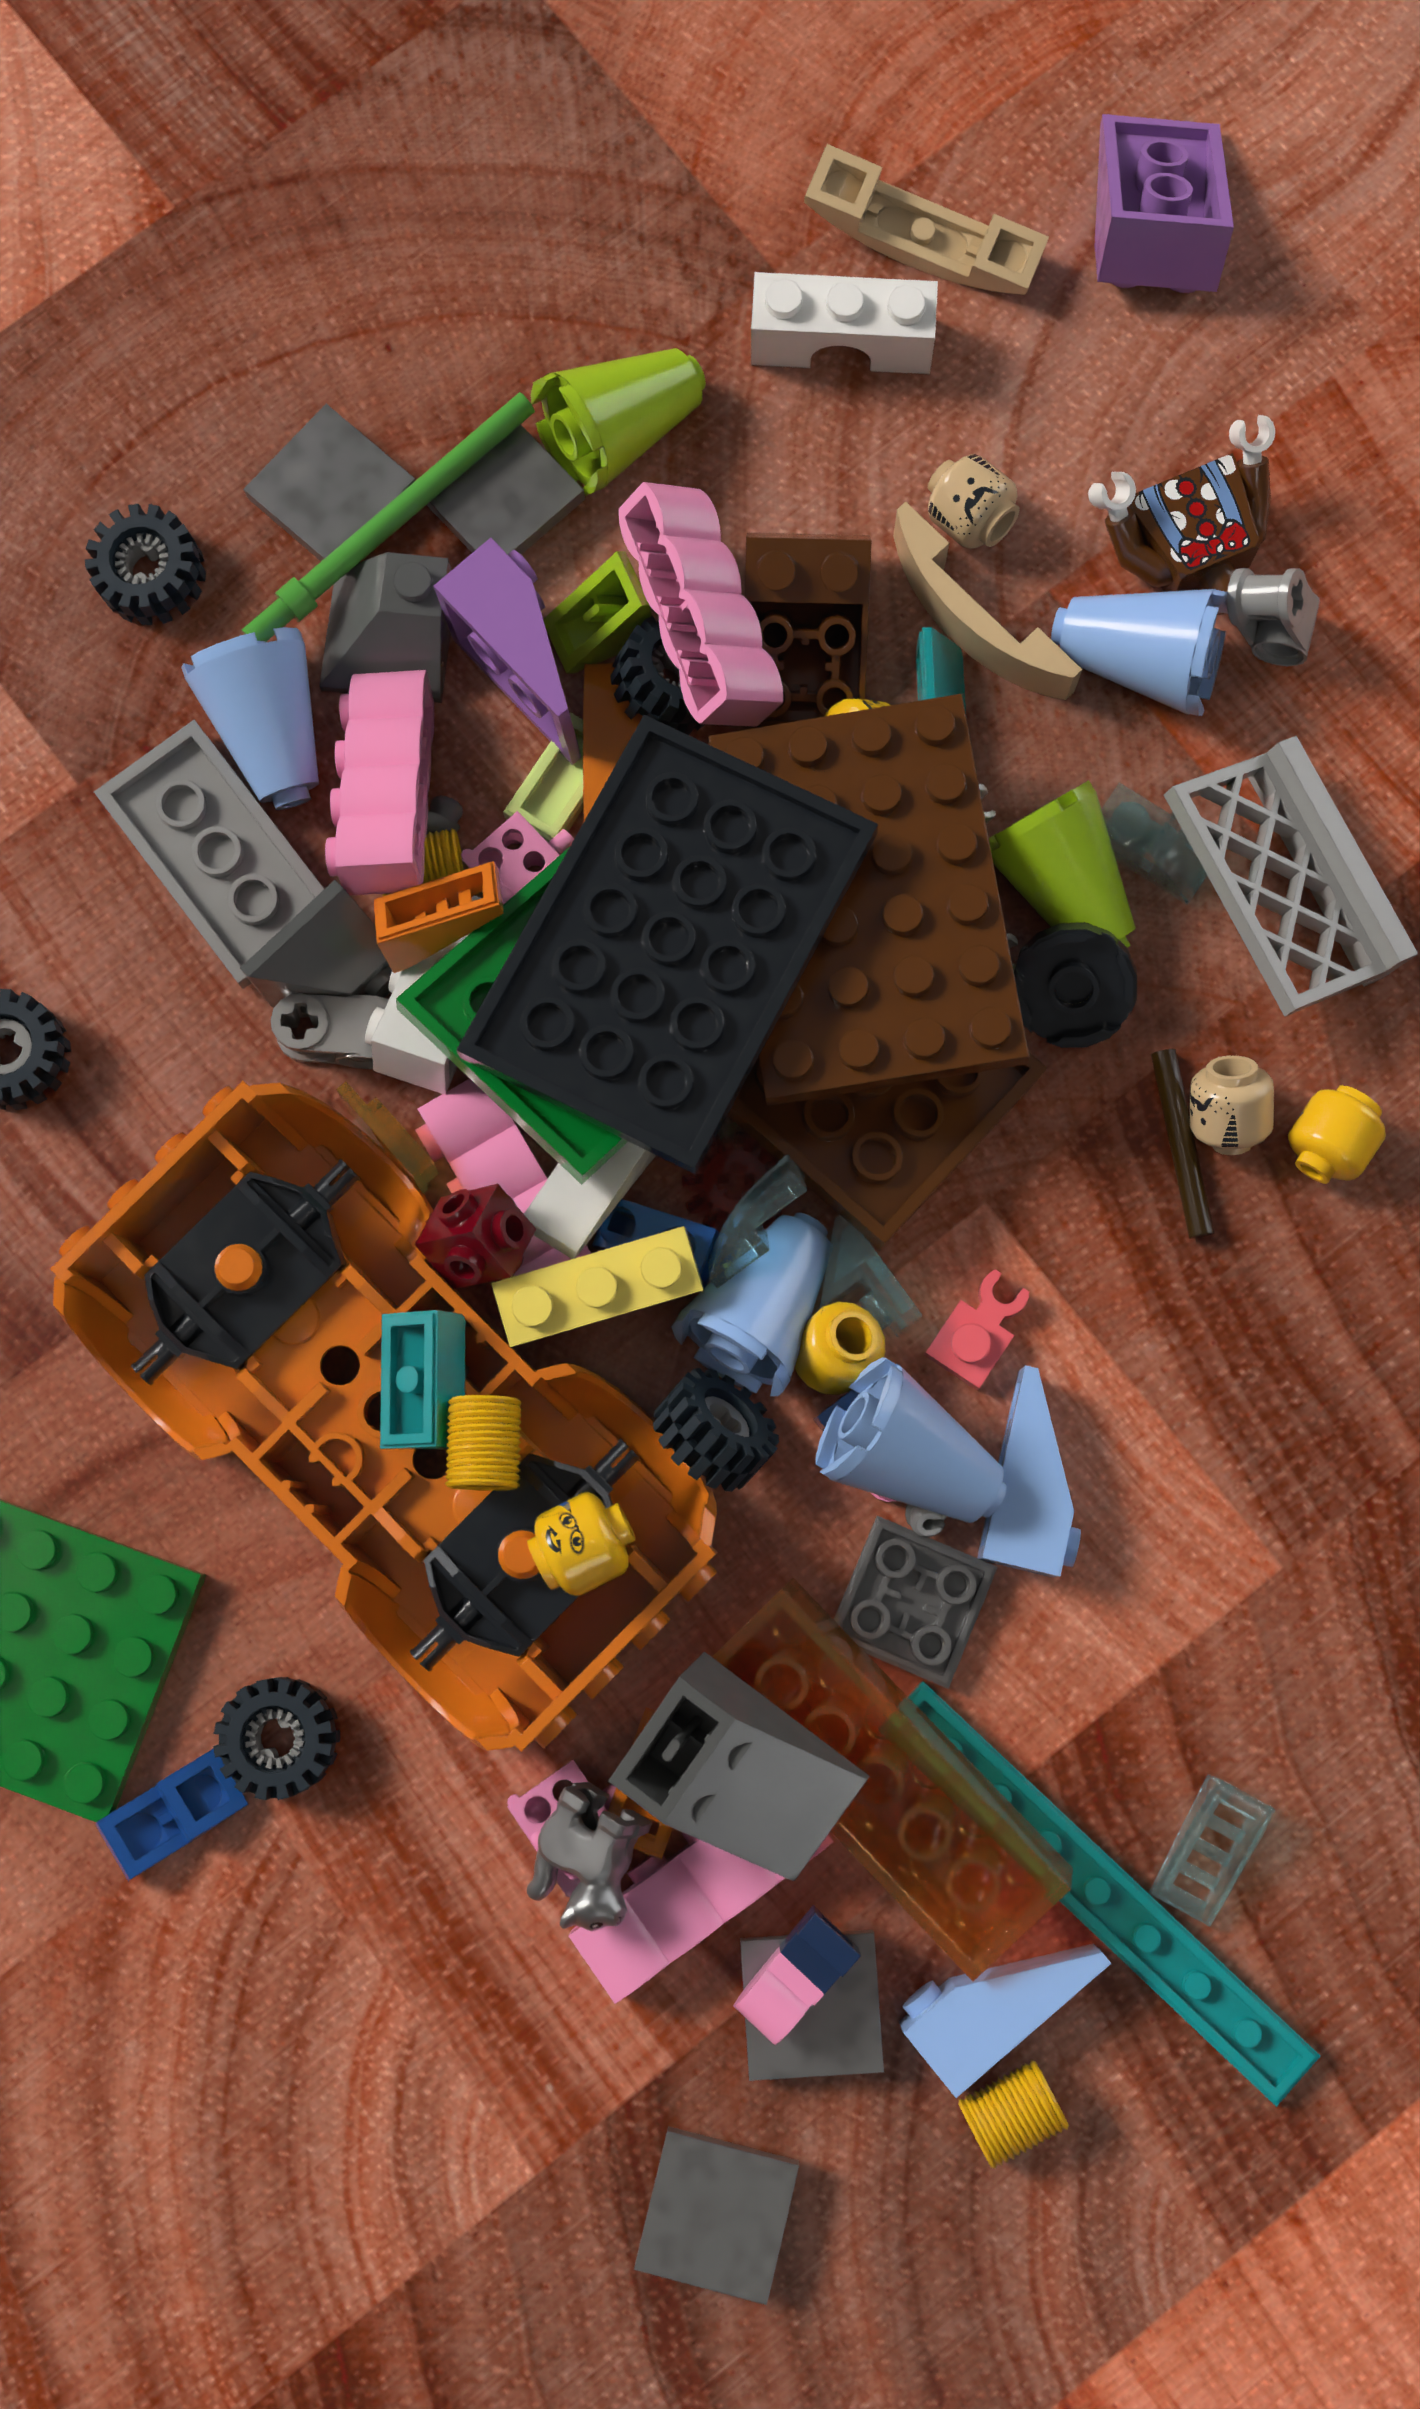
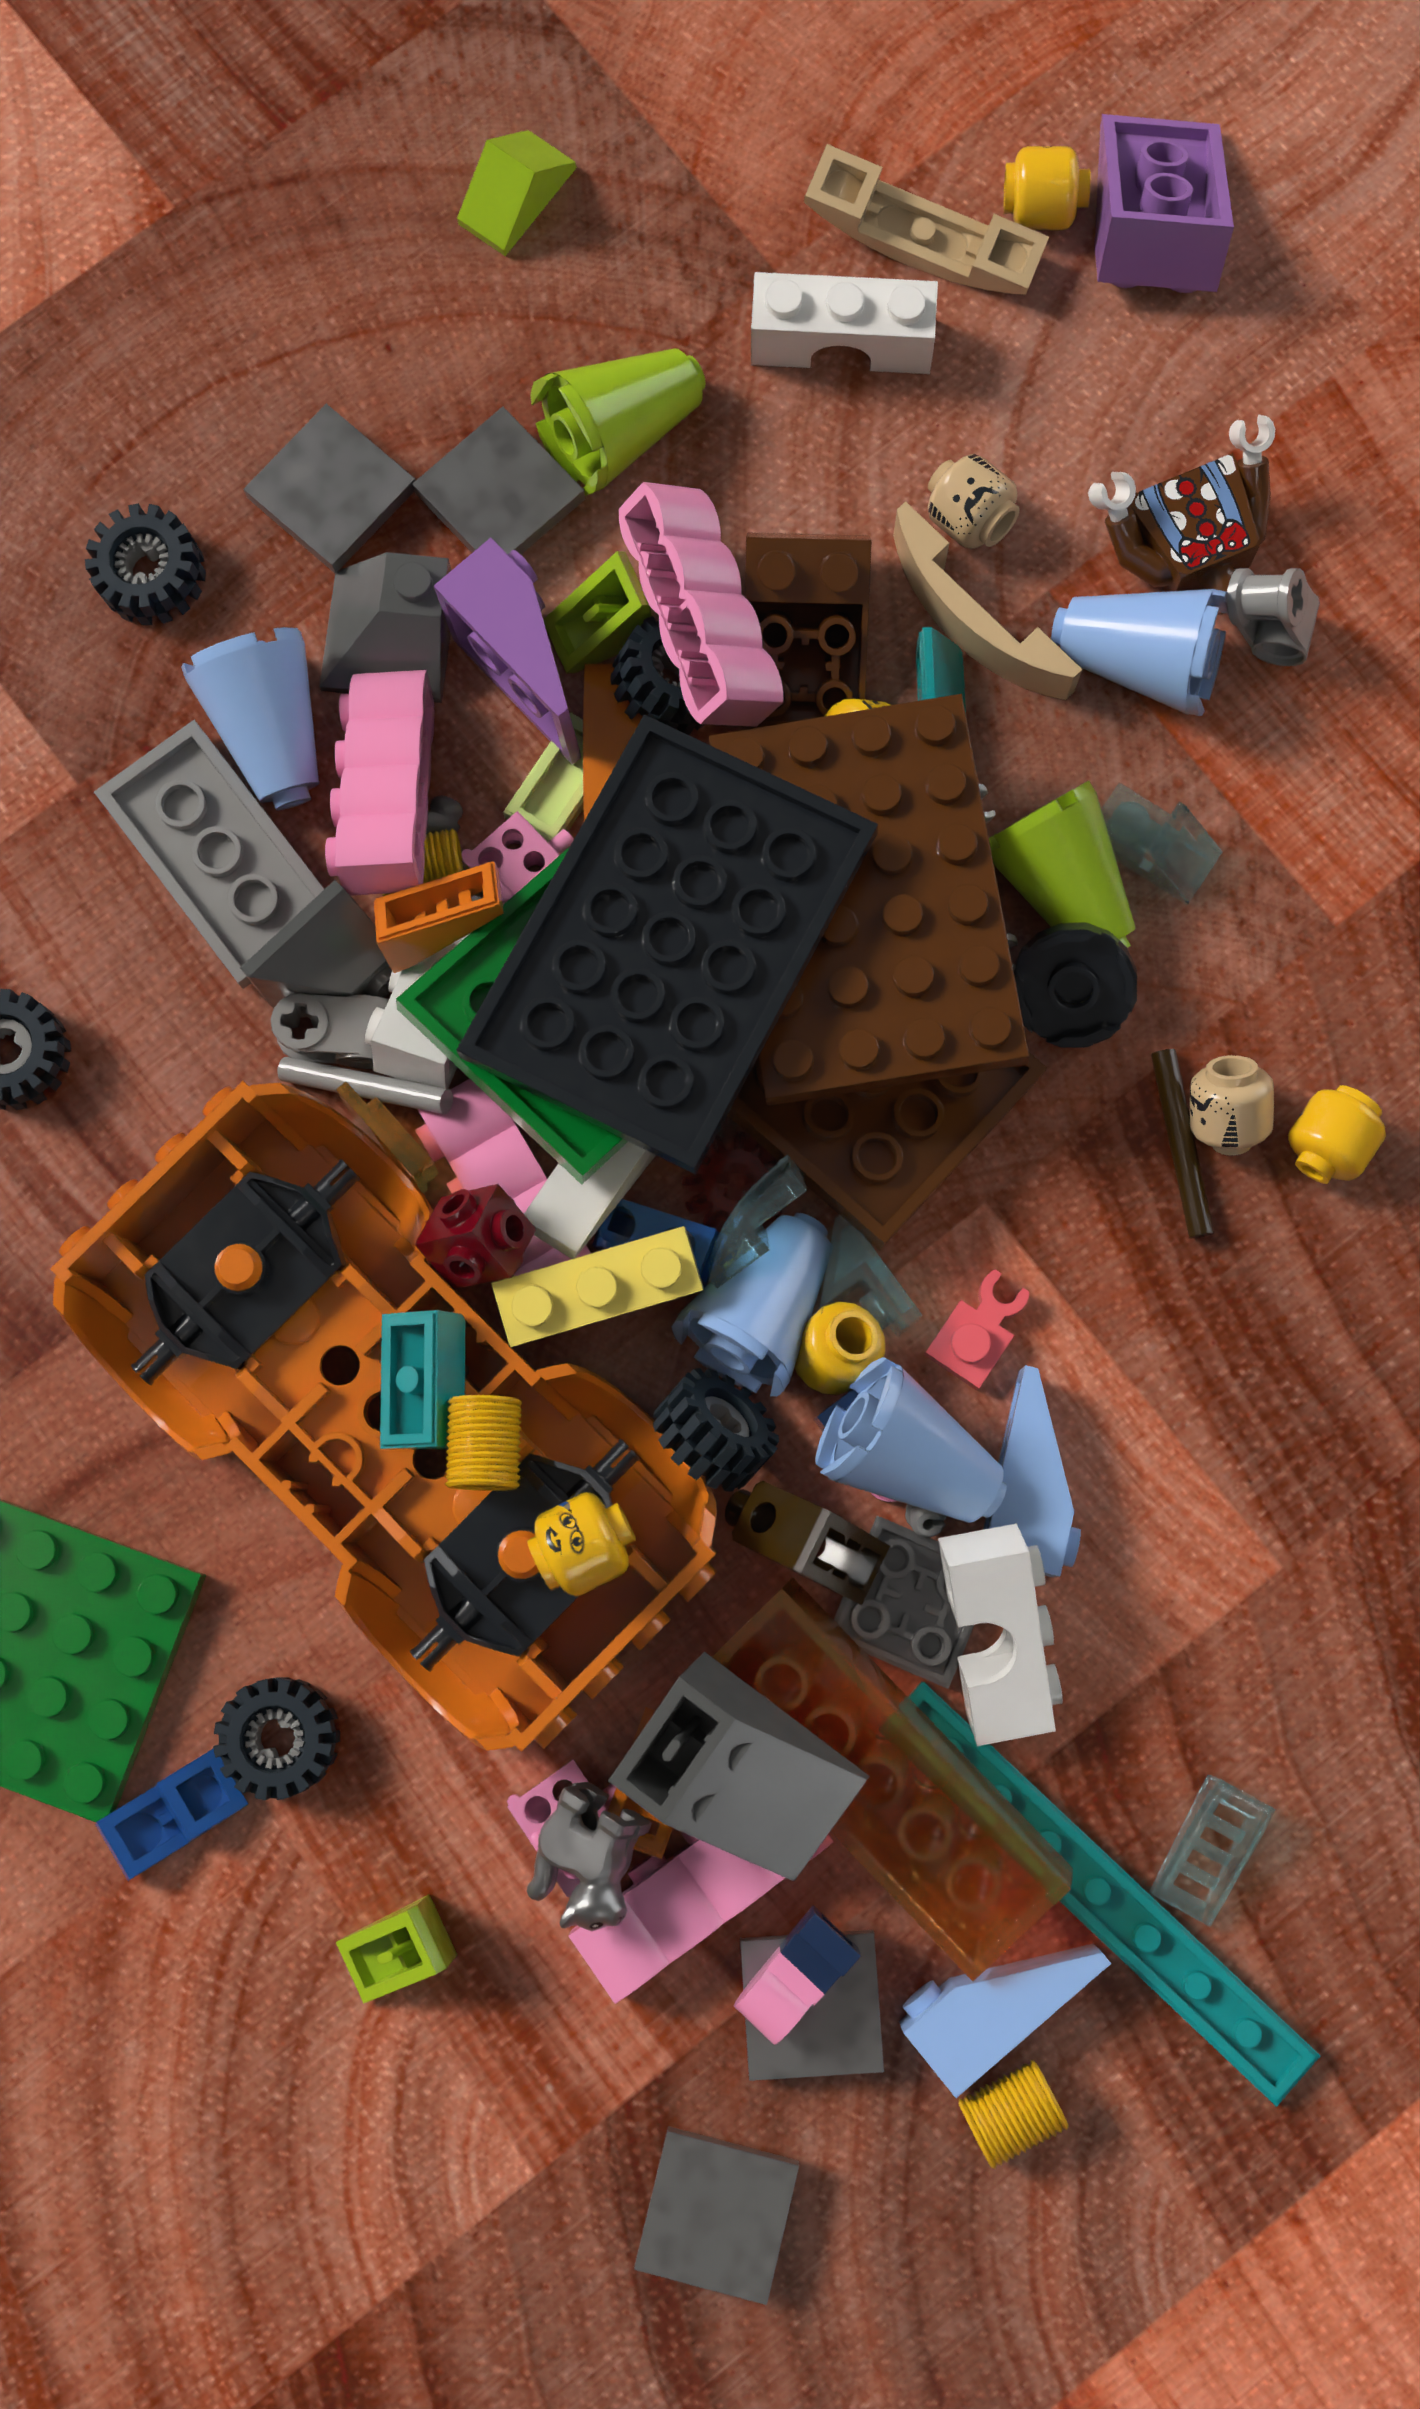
bright green bar [242,392,535,643] -> none
light grey fence [1164,736,1418,1017] -> none
none -> light grey bar [277,1057,453,1114]
none -> lime slope [336,1894,457,2003]
none -> lime slope [457,130,576,256]
none -> dark brown torso [725,1481,890,1605]
none -> white arch [938,1523,1063,1746]
none -> yellow head [1003,146,1091,230]

